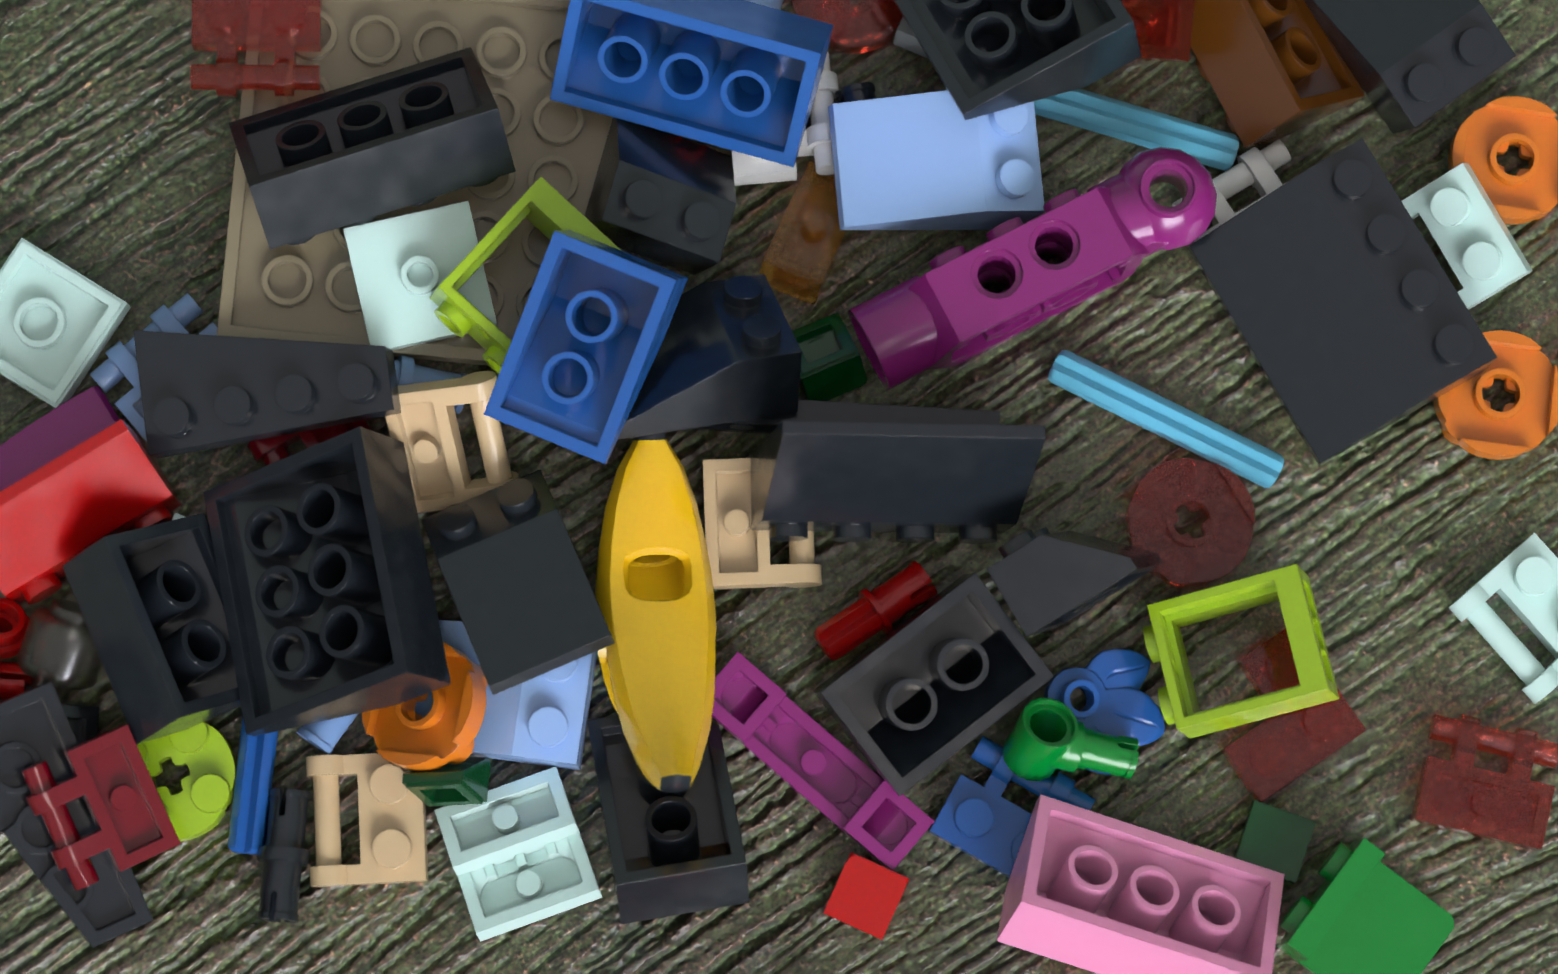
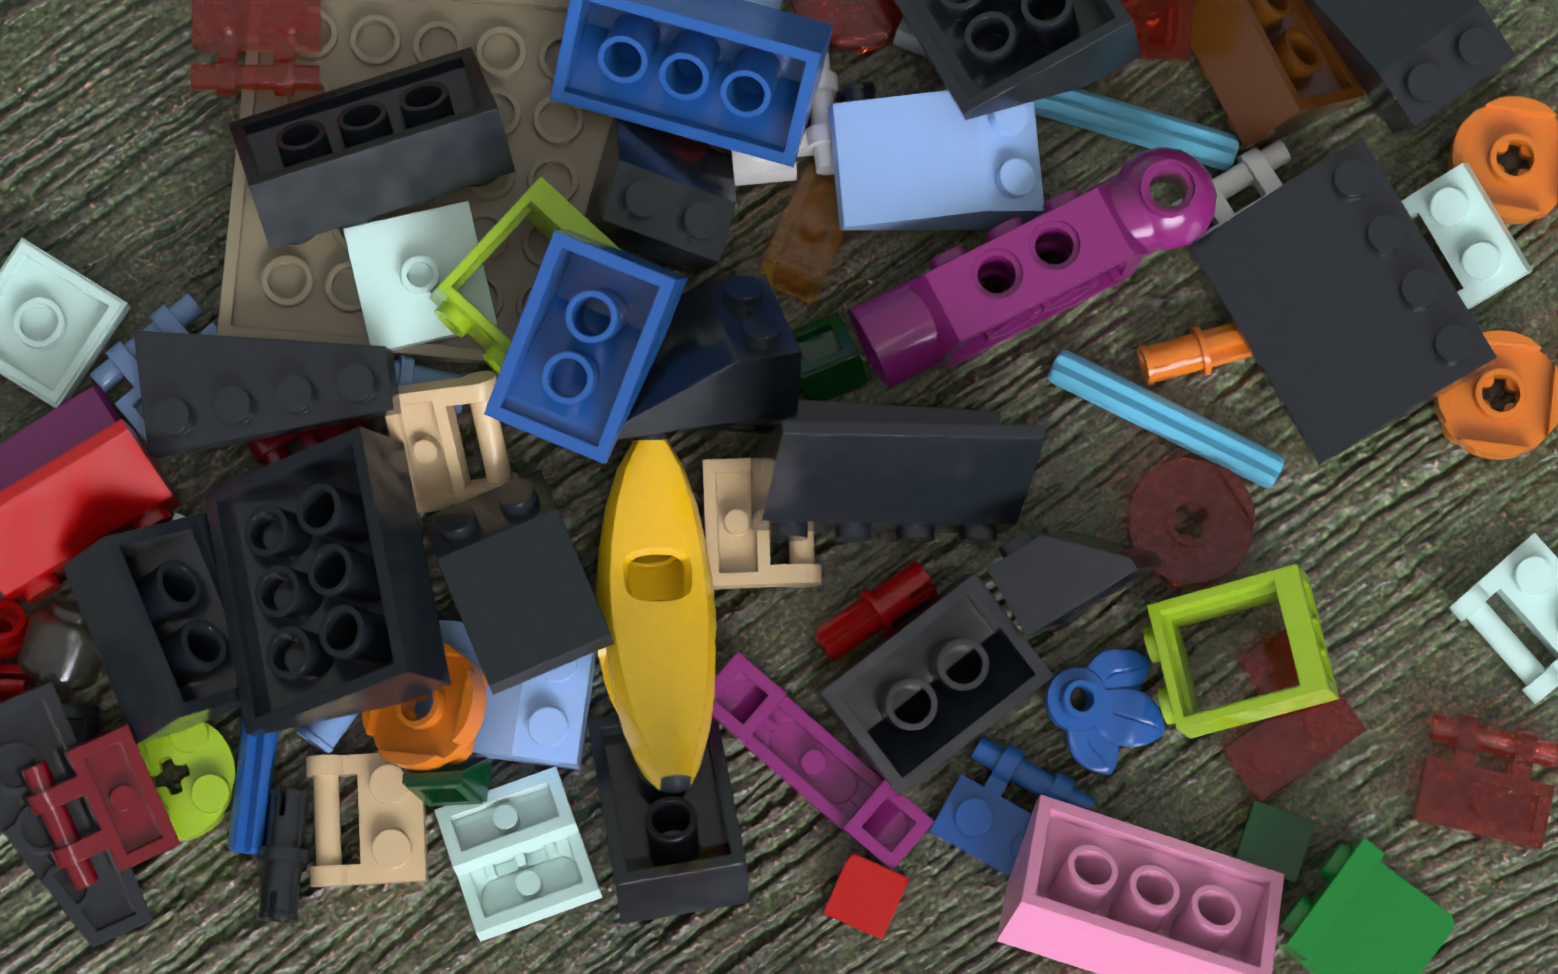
green pin [1002,698,1139,781] -> none
none -> orange axle [1137,323,1253,386]

